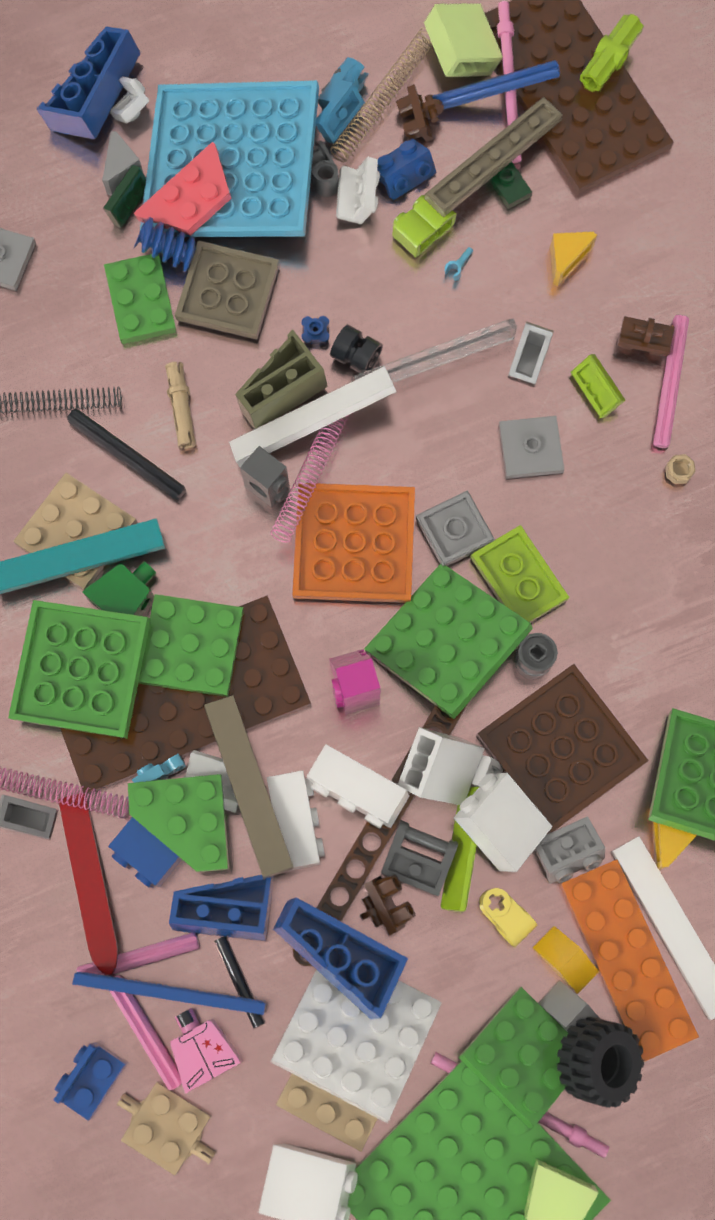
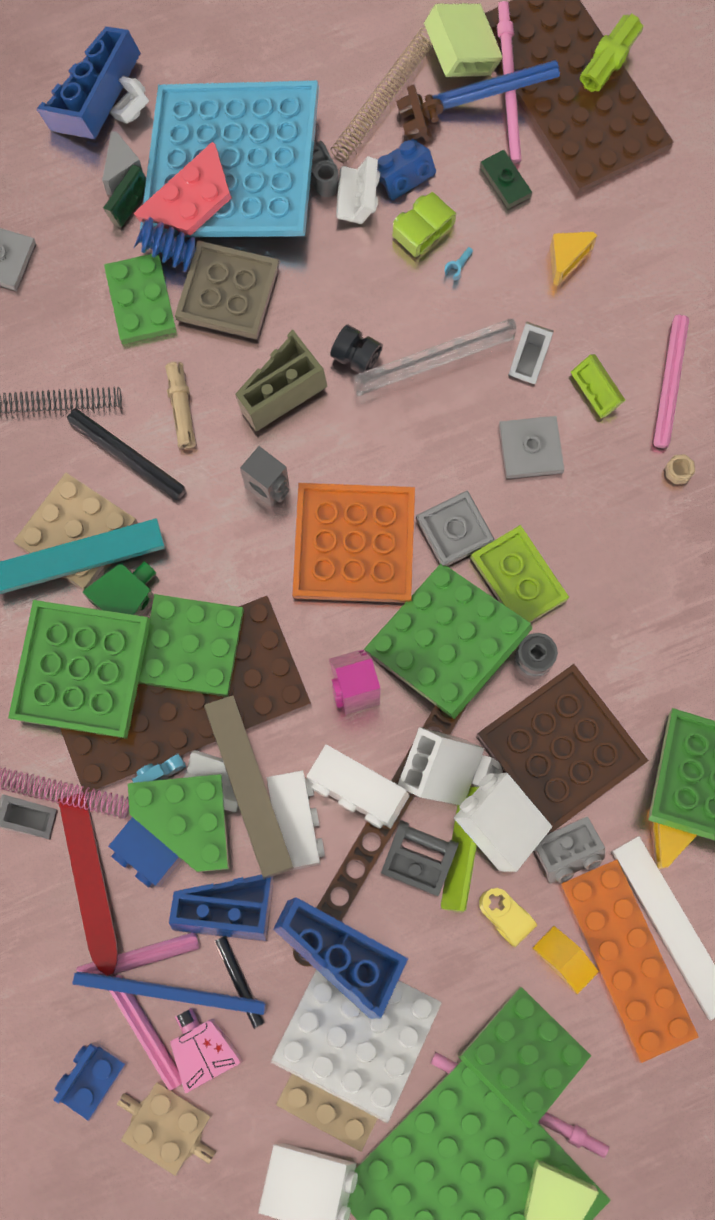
white tile [229,366,397,467] -> none
bright pink piece [271,415,349,543] -> none
blue plate [301,316,330,344] -> none
dark azure plate [315,57,369,144] -> none
reddish brown hips [360,874,416,936] -> none
dark tan tile [424,97,563,217] -> none
light grey slope [538,980,600,1032] -> none
black tyre [557,1017,644,1108] -> none
reddish brown hips [618,316,675,356] -> none

